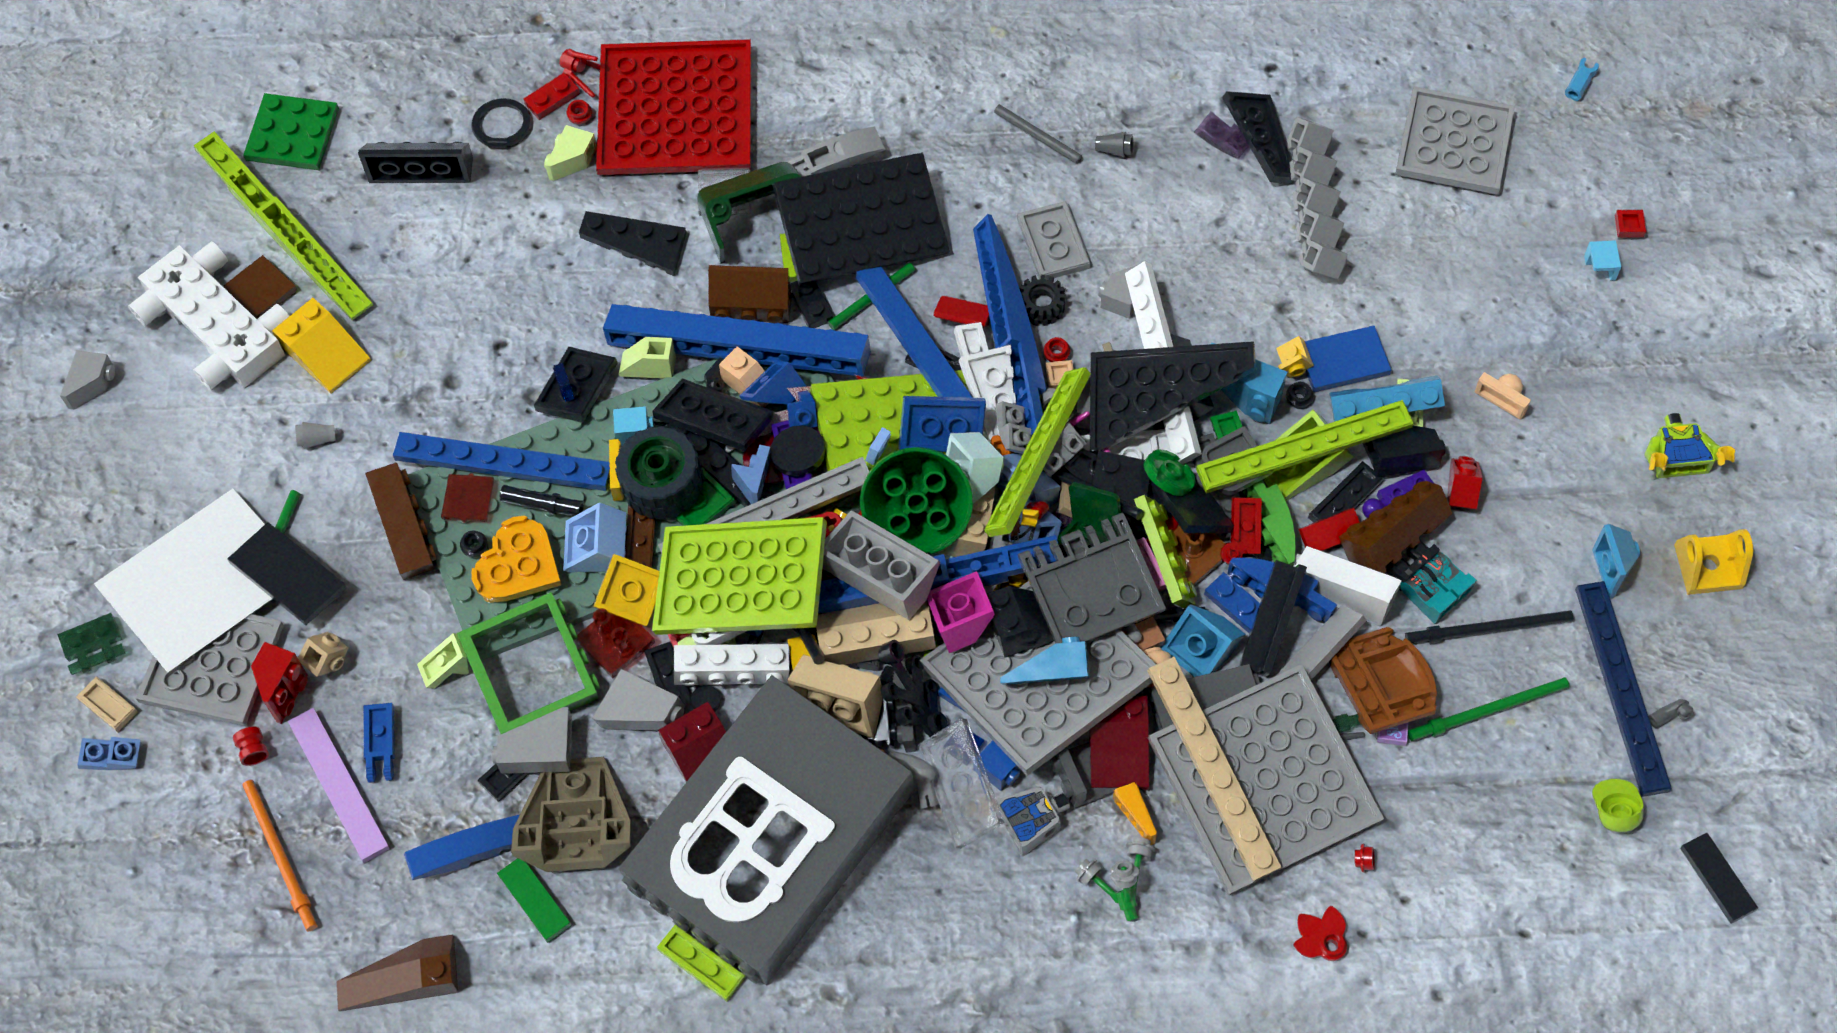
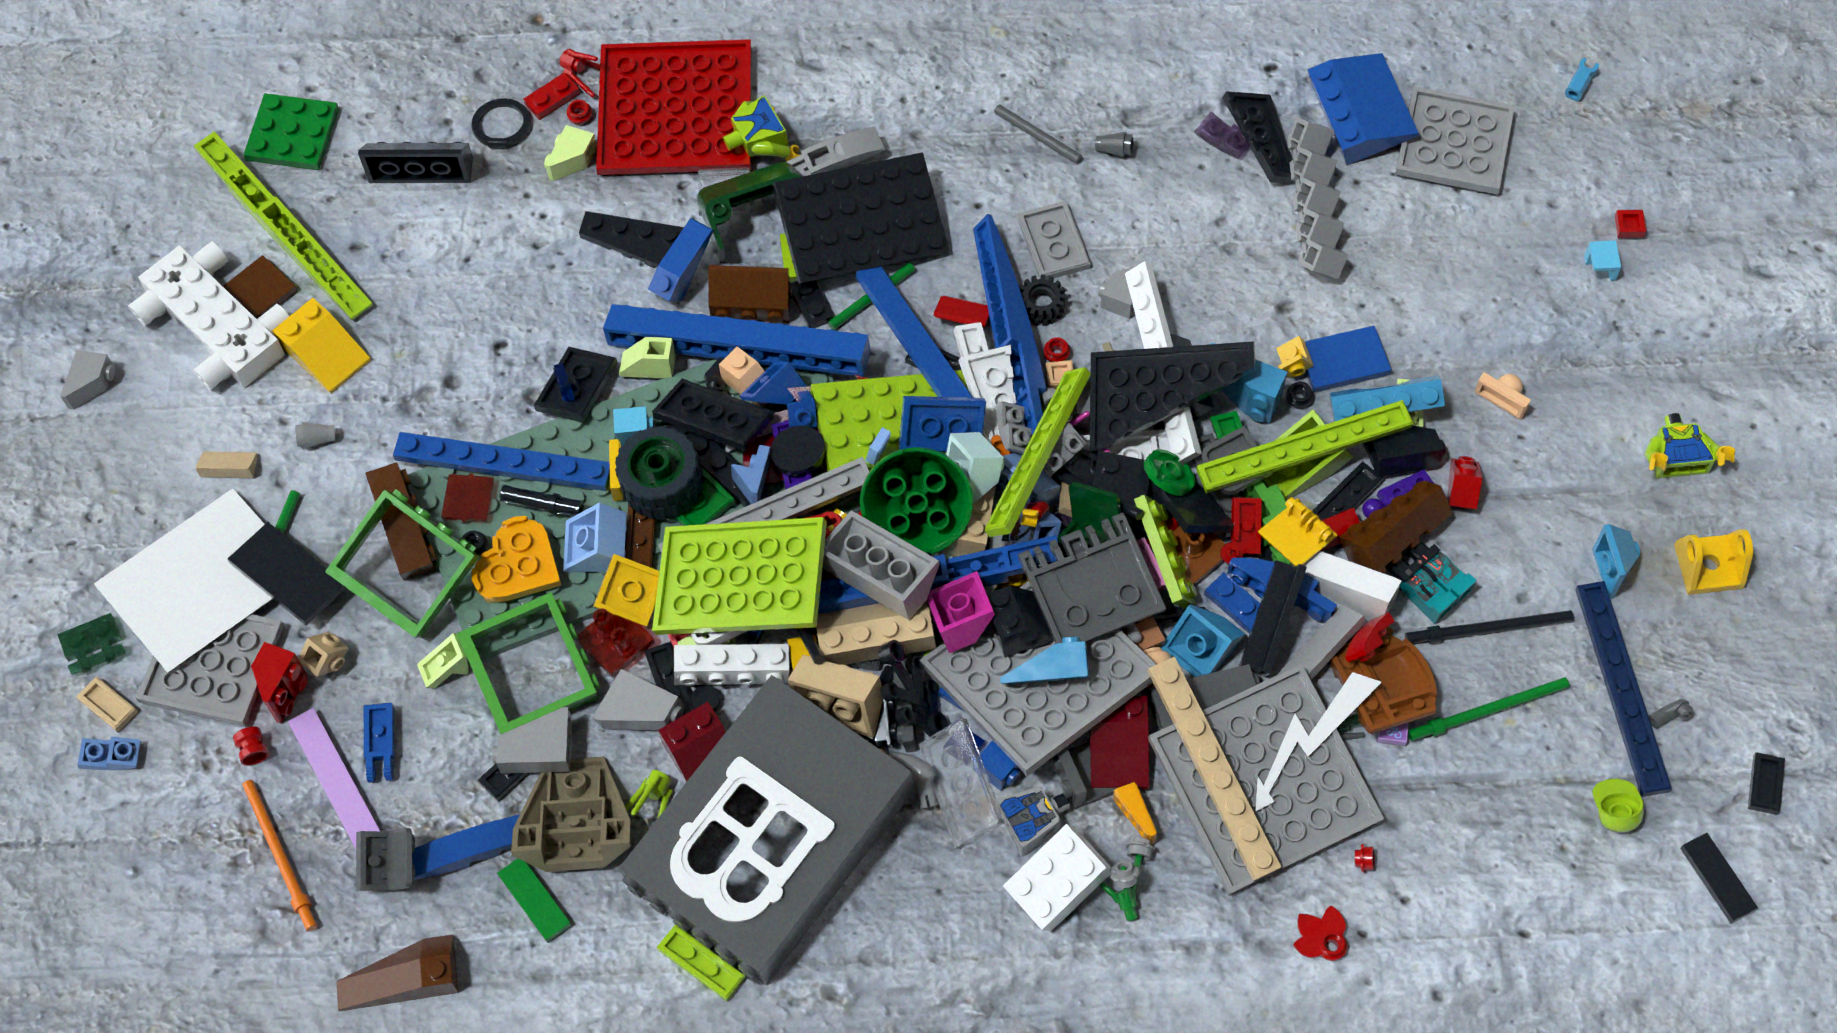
none -> tan slope [196,451,258,478]
none -> bright green window [325,489,480,638]
none -> dark grey bracket [356,828,415,891]
none -> lime plant [624,770,673,819]
none -> blue slope [648,218,714,301]
none -> lime torso [723,95,801,161]
none -> white brick [1003,824,1112,932]
none -> white sticker [1255,672,1381,811]
none -> yellow hinge [1258,497,1338,566]
none -> blue slope [1307,53,1419,165]
none -> red slope [1345,612,1395,662]
none -> black tile [1748,752,1785,815]

